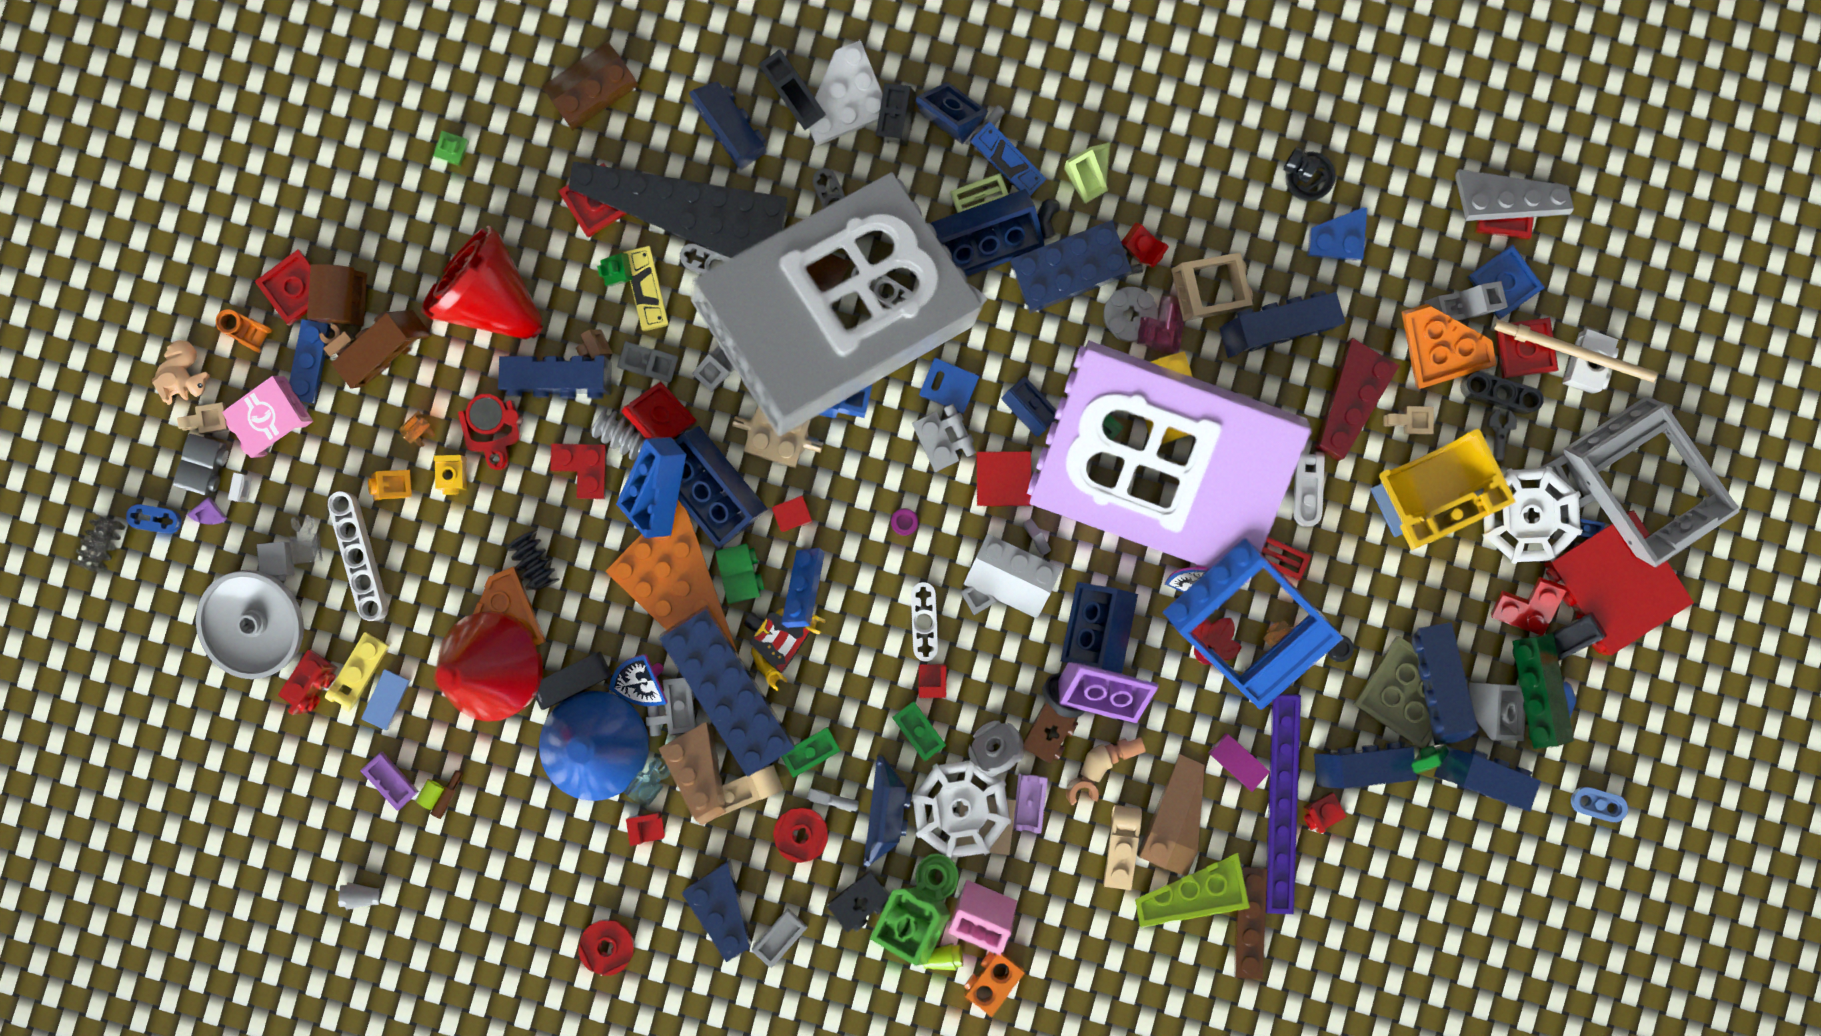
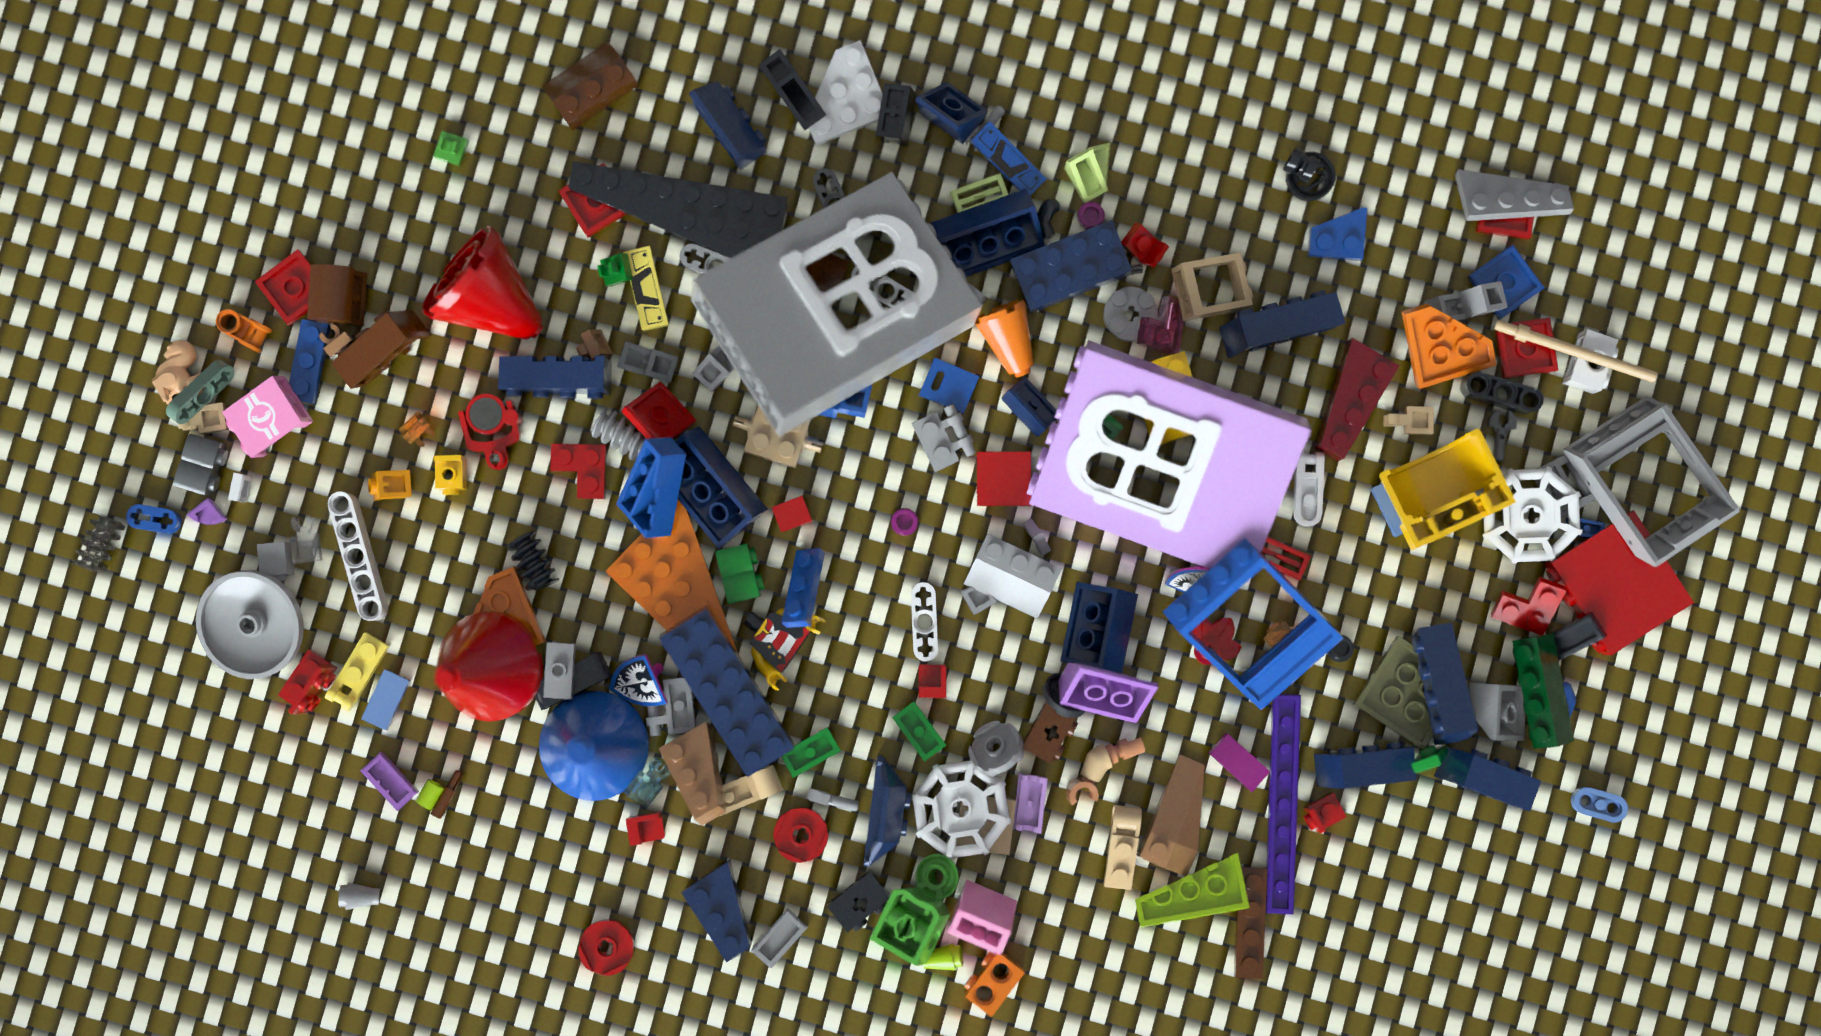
none -> sand green beam [166,360,234,424]
none -> light grey plate [543,643,576,699]
none -> orange cone [975,299,1034,378]
none -> magenta tile [1077,202,1105,230]

